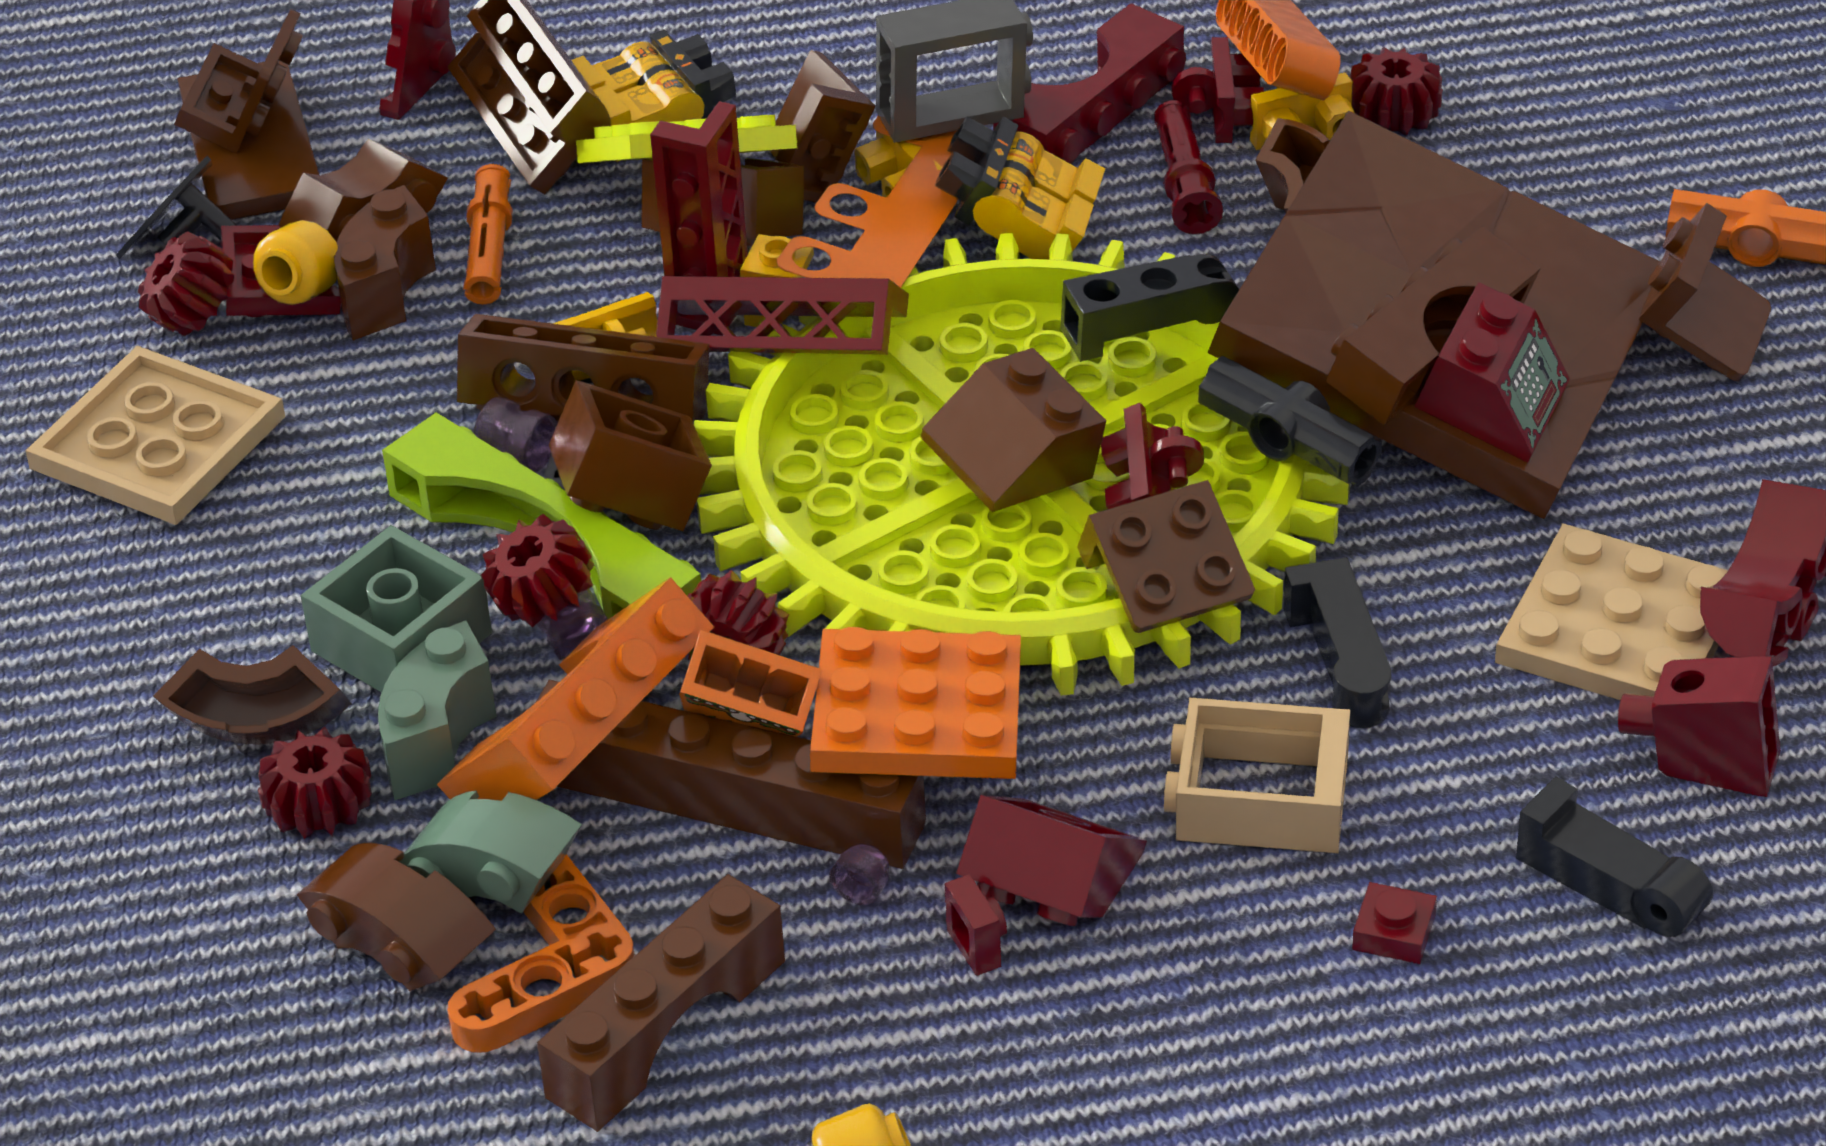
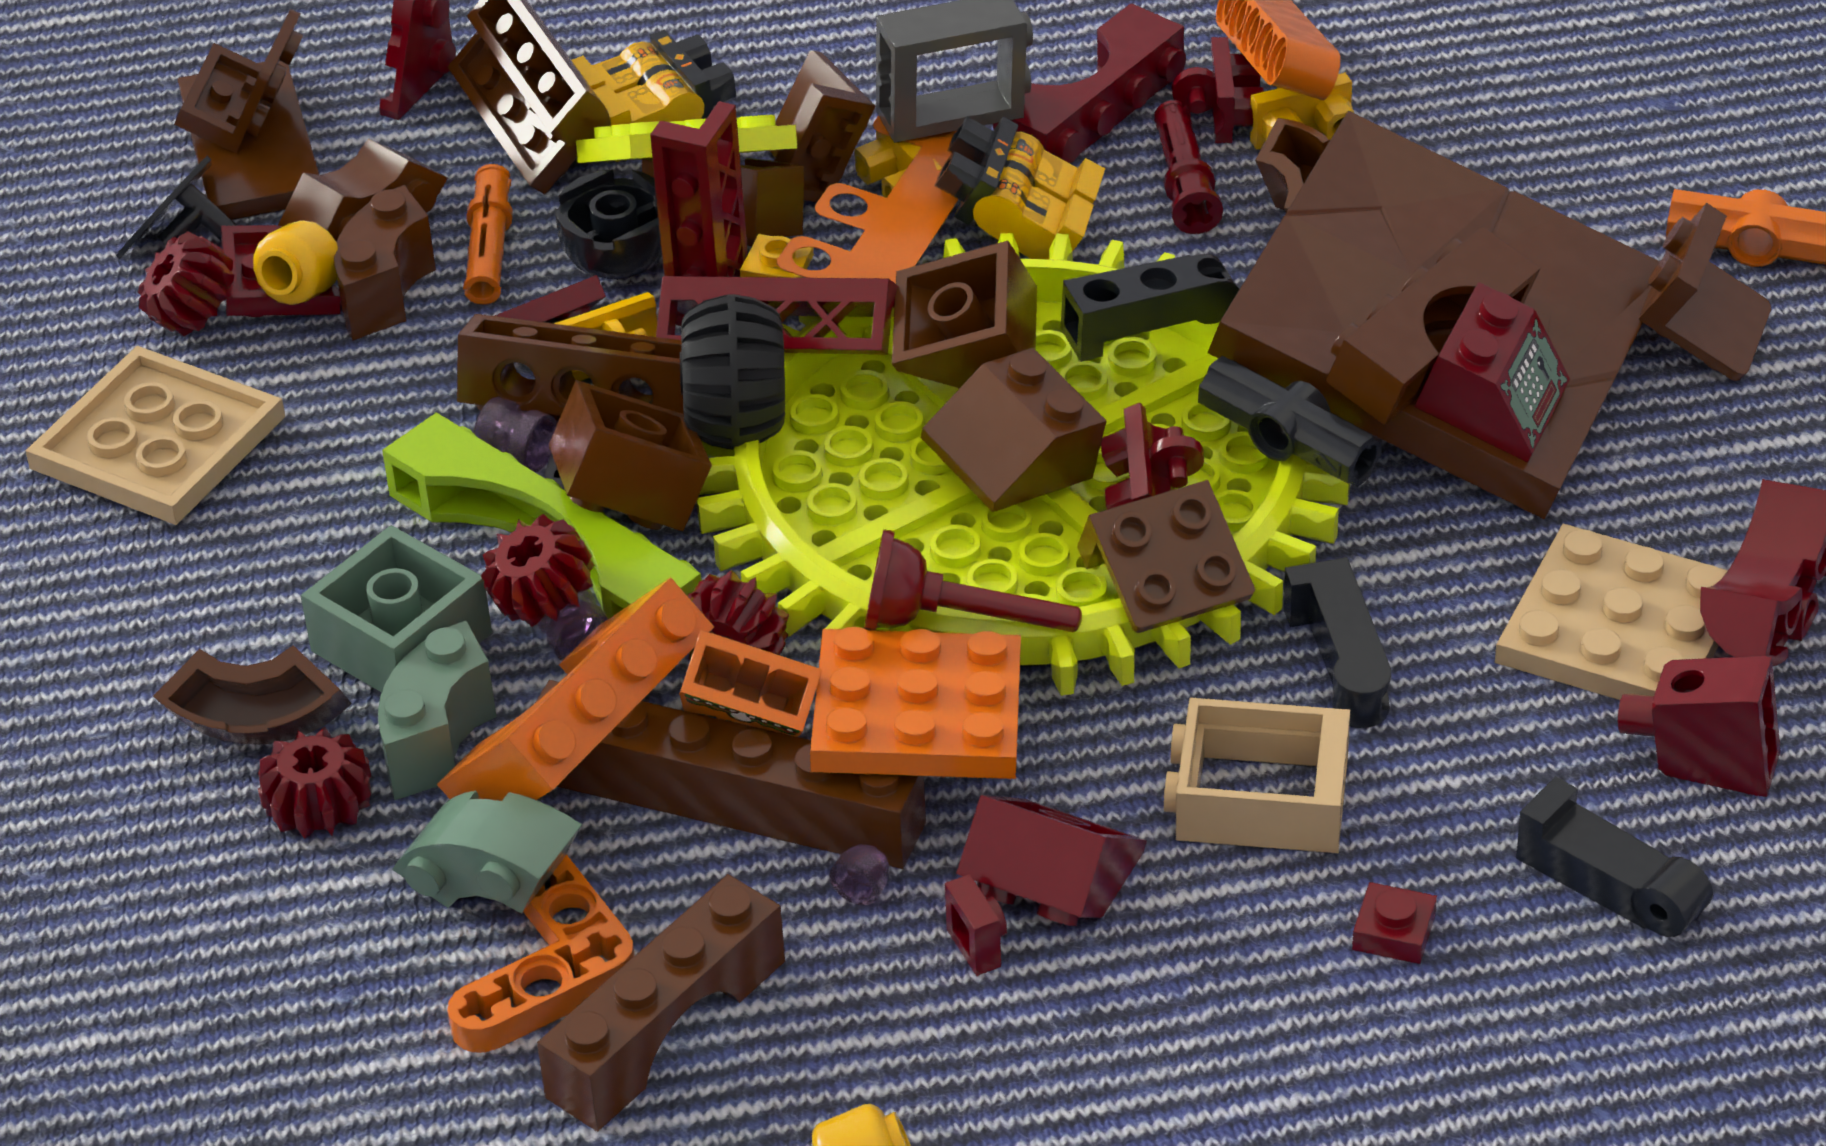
reddish brown brick [296,843,496,991] -> none
dark red gear [1349,47,1443,136] -> none
none -> dark red plate [495,275,606,323]
none -> black cylinder [555,169,662,280]
none -> black wheel [680,294,785,450]
none -> dark red piece [864,529,1082,632]
none -> reddish brown slope [892,240,1037,388]

